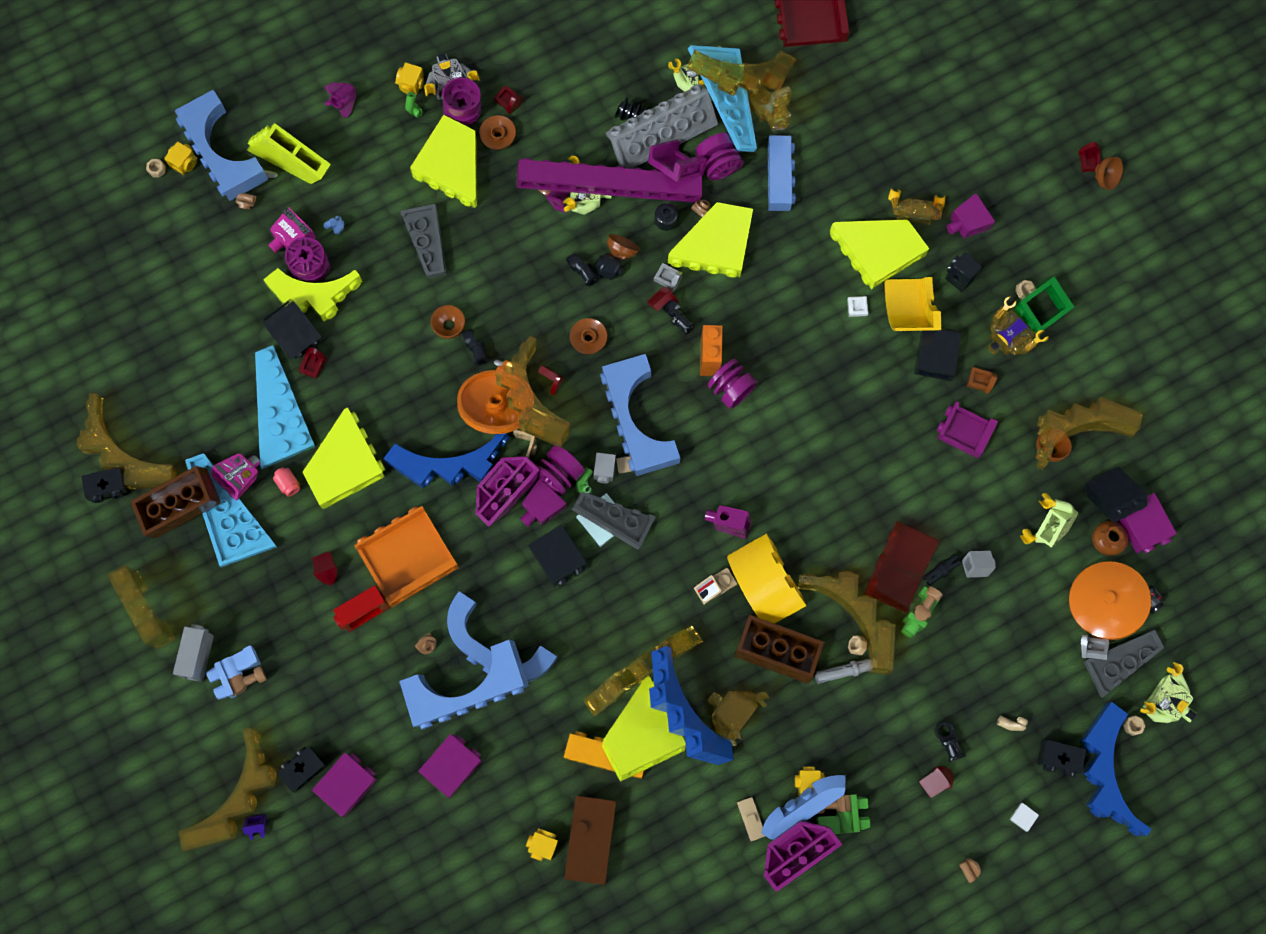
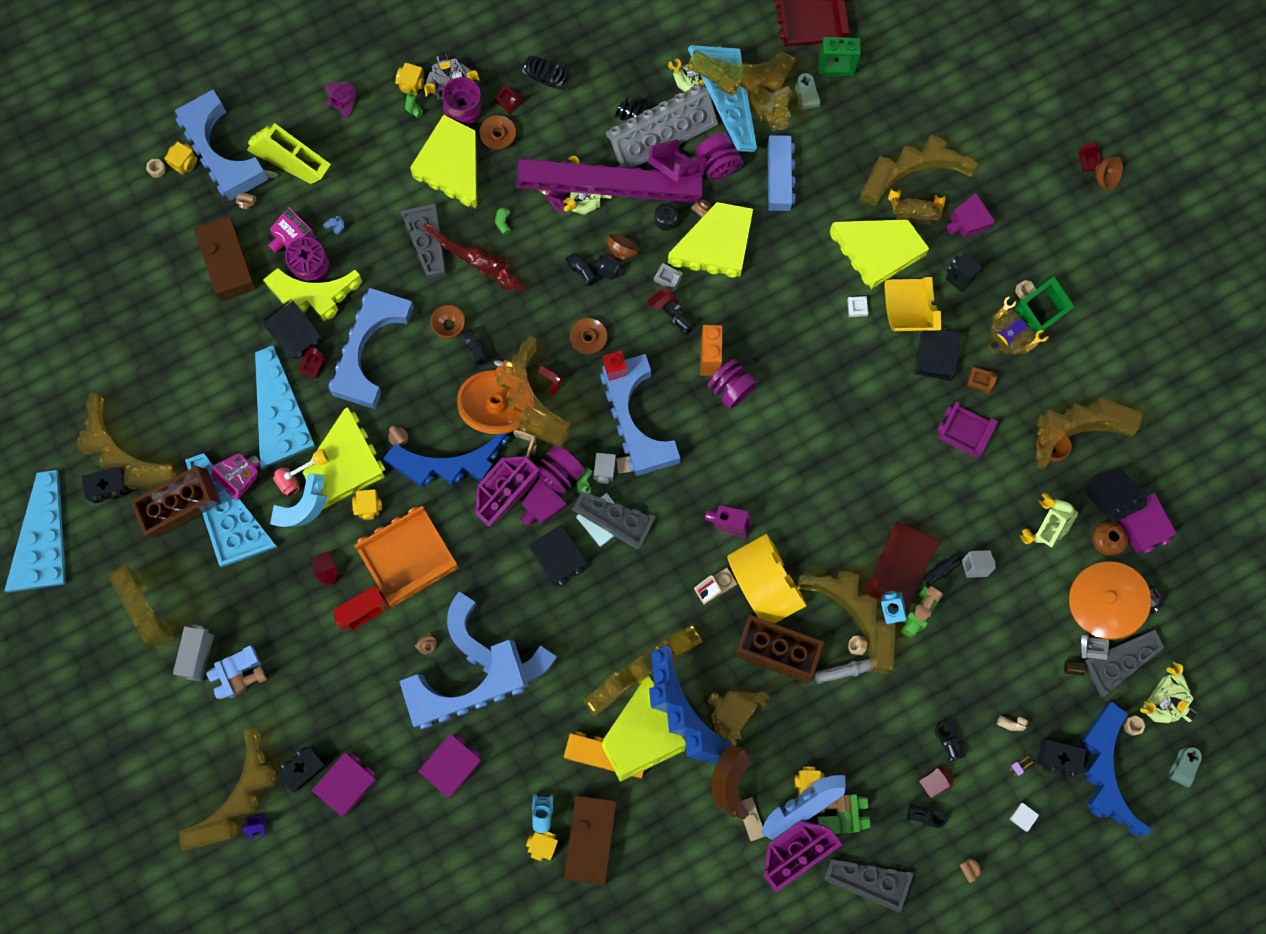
none -> medium azure wing [4,470,66,593]
none -> reddish brown brick [194,216,257,302]
none -> medium azure arch [270,473,328,527]
none -> hinge [284,448,329,480]
none -> medium blue arch [329,288,414,409]
none -> yellow brick [352,489,382,520]
none -> medium nougat plate [389,426,408,446]
none -> clear red animal [423,223,525,291]
none -> bright green arm [495,207,511,235]
none -> black gear [522,56,571,90]
none -> medium azure piece [532,794,554,833]
none -> red brick [603,351,627,381]
none -> reddish brown arch [712,744,752,819]
none -> sand green piece [795,73,820,111]
none -> green window [818,37,860,76]
none -> dark grey wing [823,859,914,913]
none -> clear yellow arch [859,135,978,207]
none -> medium azure brick [881,591,907,624]
none -> black connector [906,803,948,828]
none -> piece [1009,756,1033,776]
none -> dark brown hinge [1064,660,1086,676]
none -> sand green piece [1168,747,1202,788]

